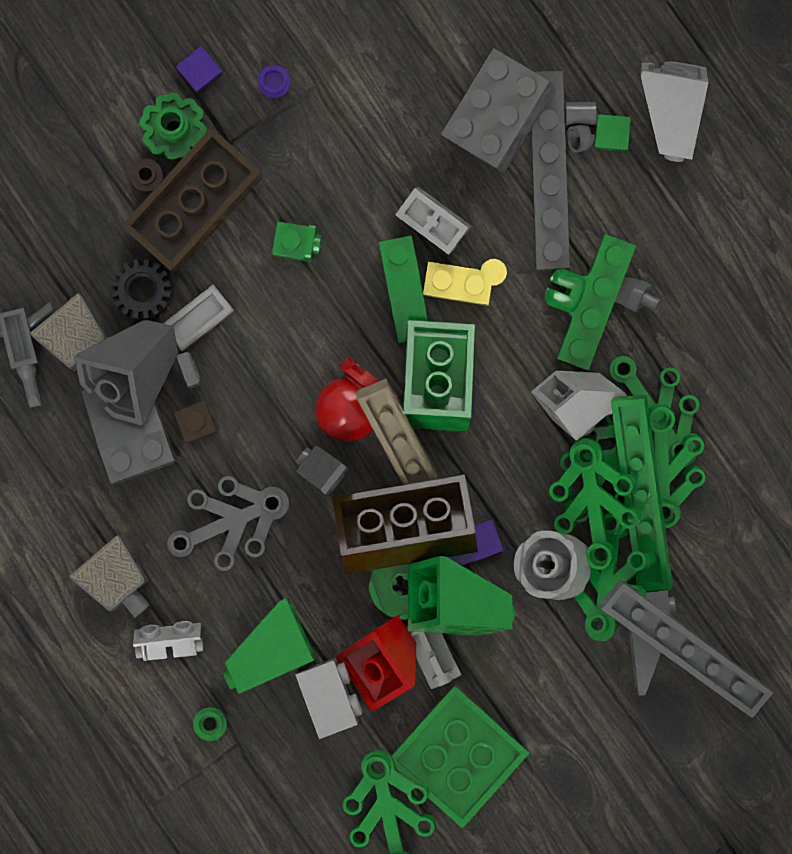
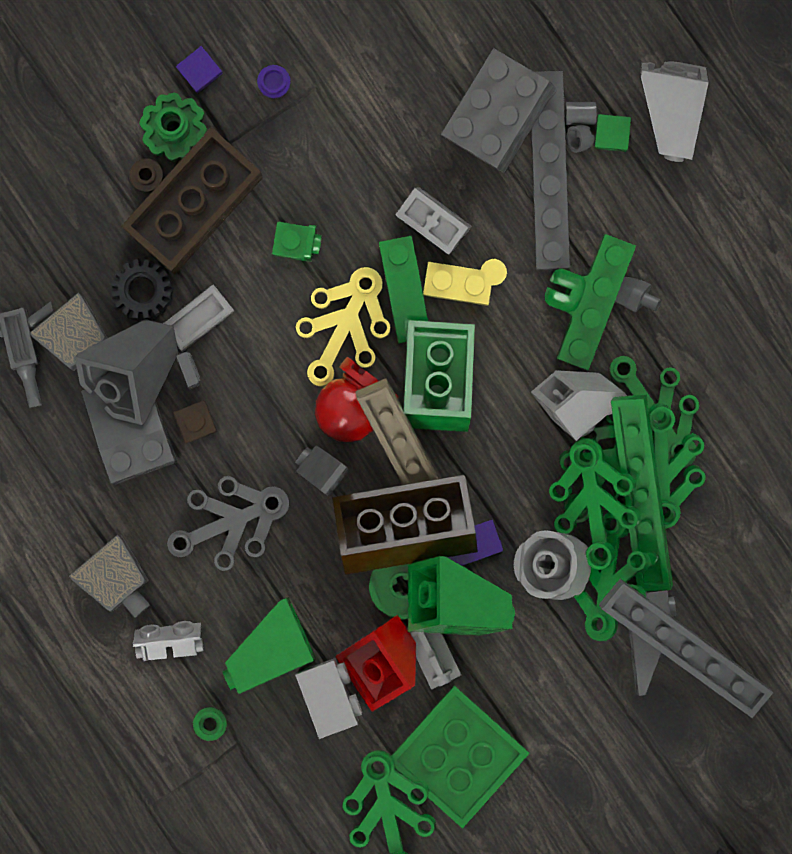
none -> light yellow plant [296,267,390,387]

